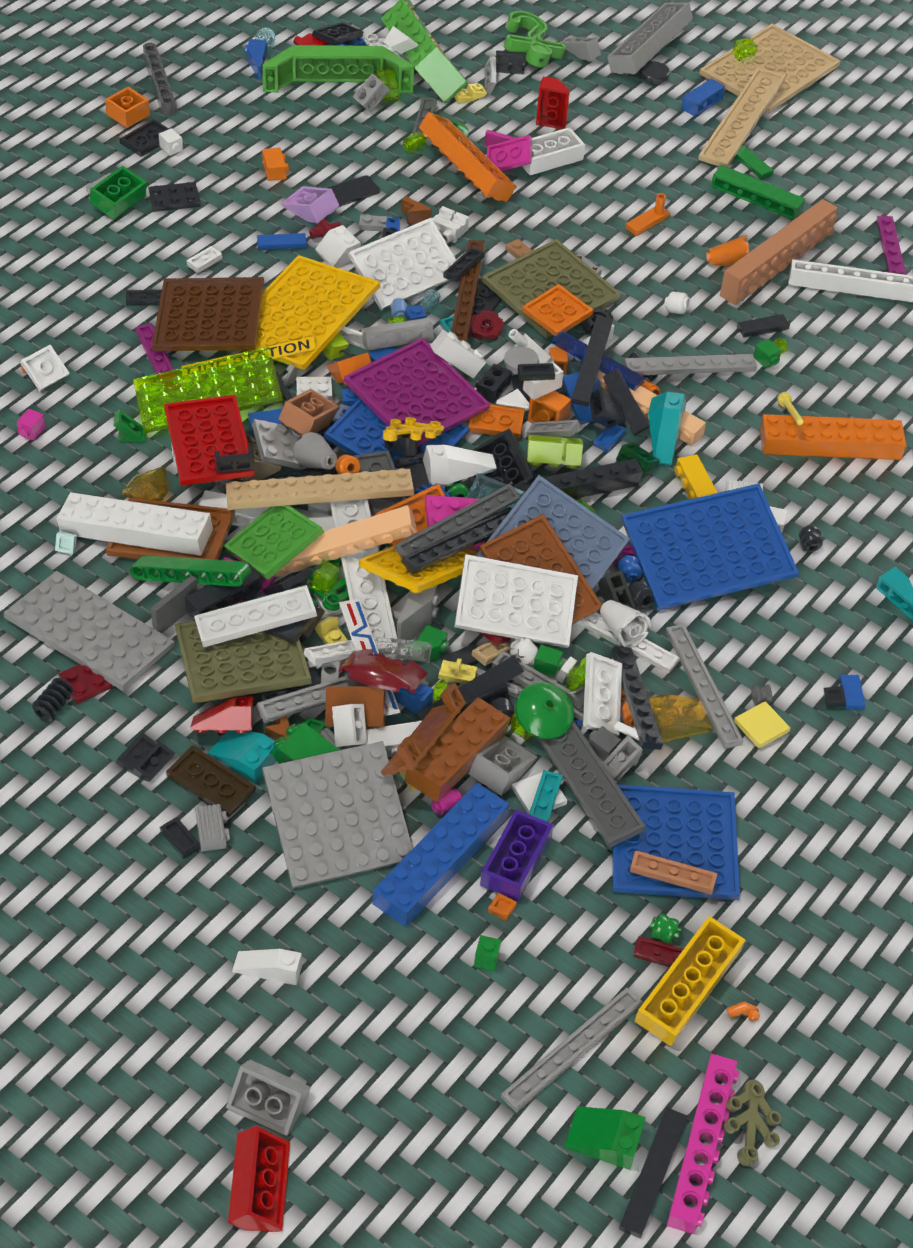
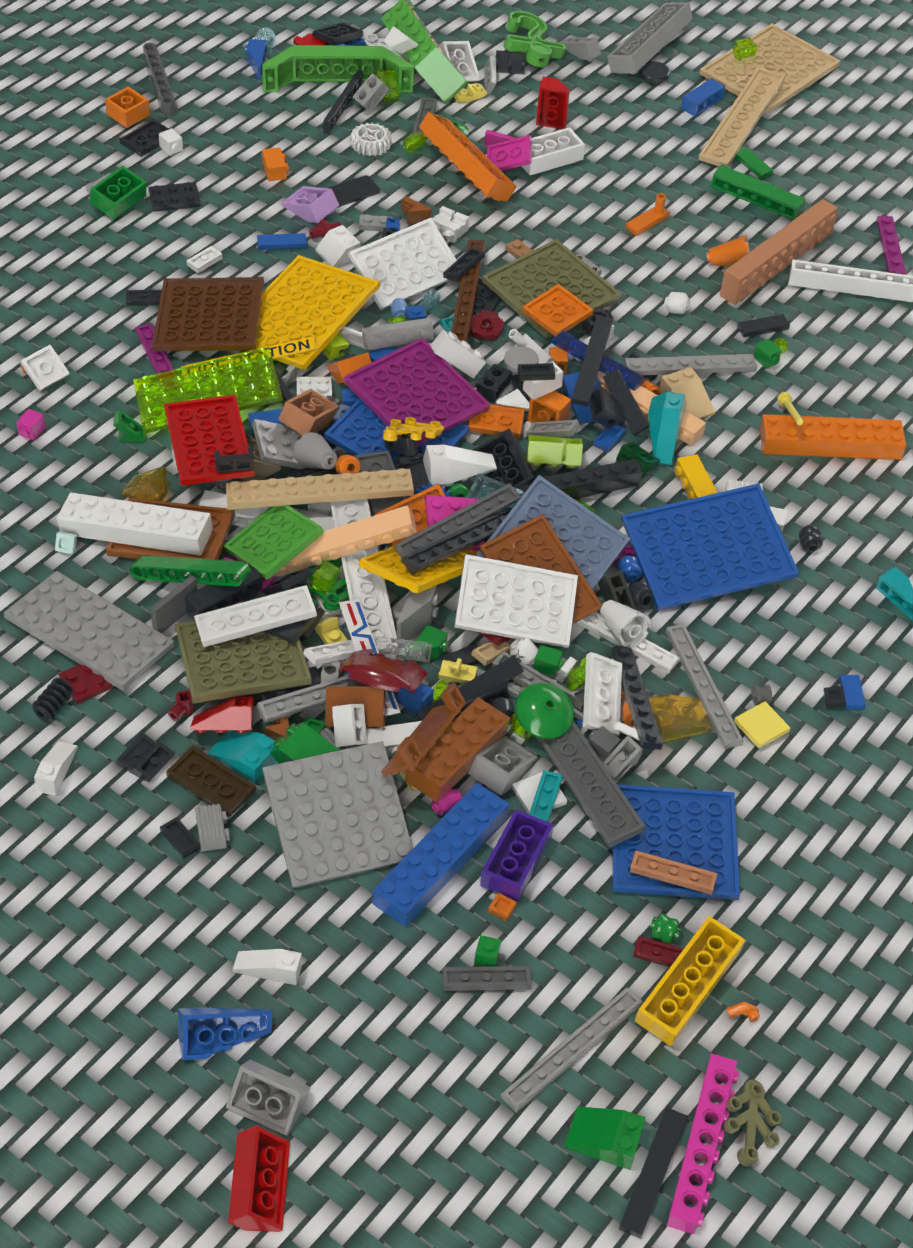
none -> white slope [34,741,78,796]
none -> dark red axle [168,689,194,721]
none -> blue wedge [177,1008,272,1060]
none -> black tile [323,70,363,134]
none -> white gear [350,122,392,157]
none -> white slope [439,41,480,82]
none -> dark grey plate [442,966,531,991]
none -> tan slope [660,367,715,419]

